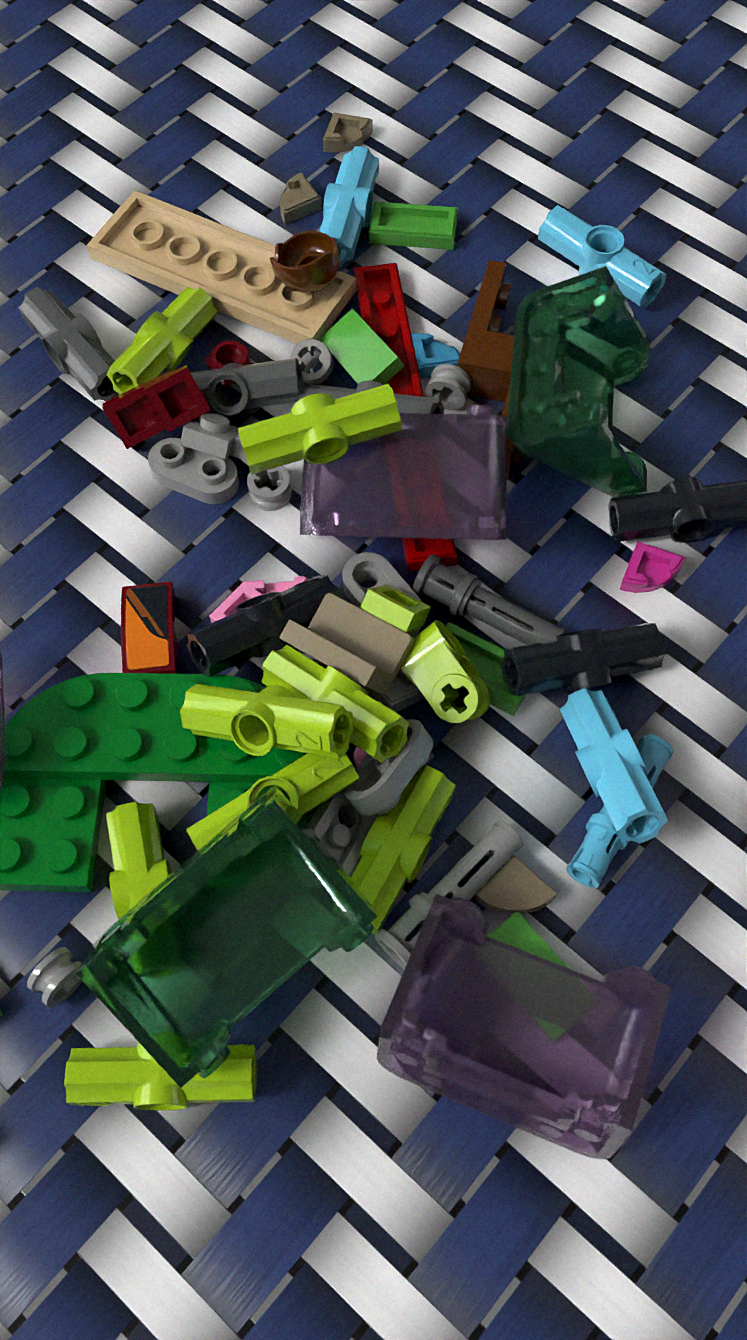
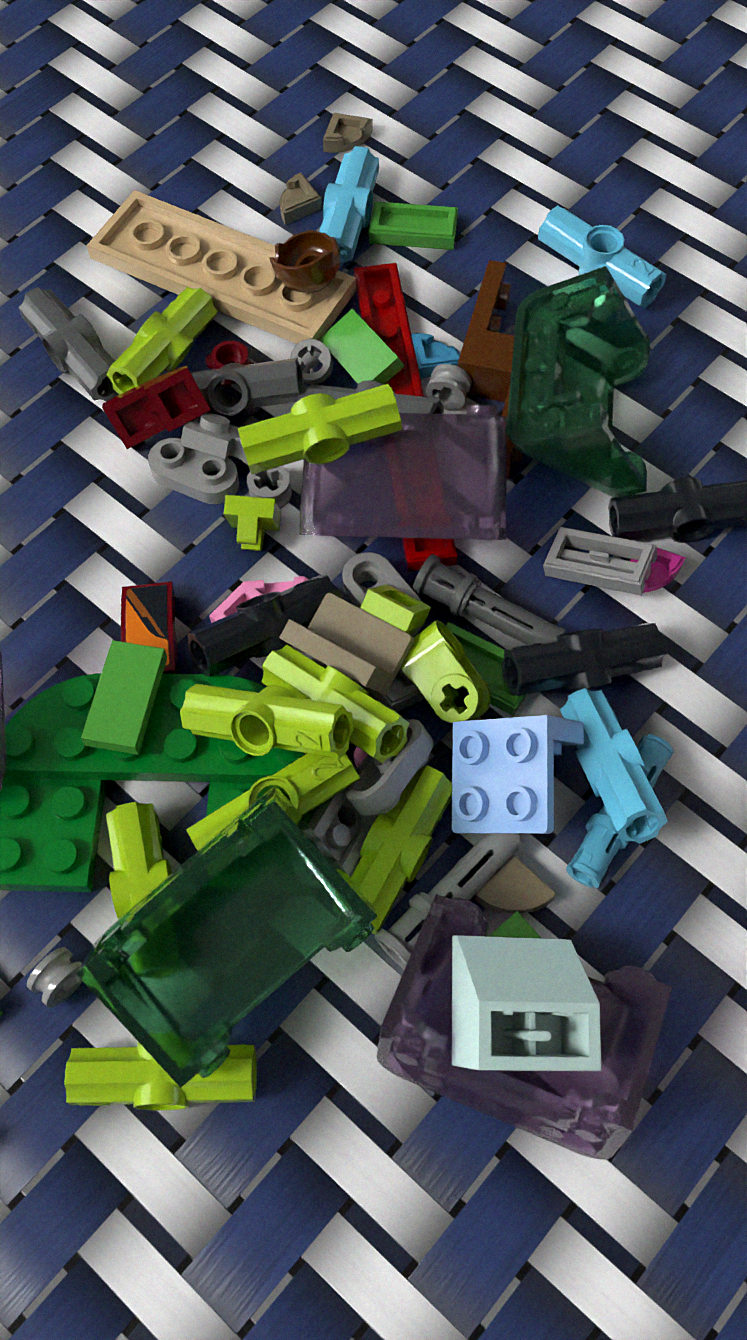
none -> bright green tile [81,640,167,755]
none -> lime tile [223,495,282,551]
none -> light blue bracket [452,715,584,834]
none -> light aqua slope [452,935,601,1071]
none -> light grey tile [543,527,658,596]

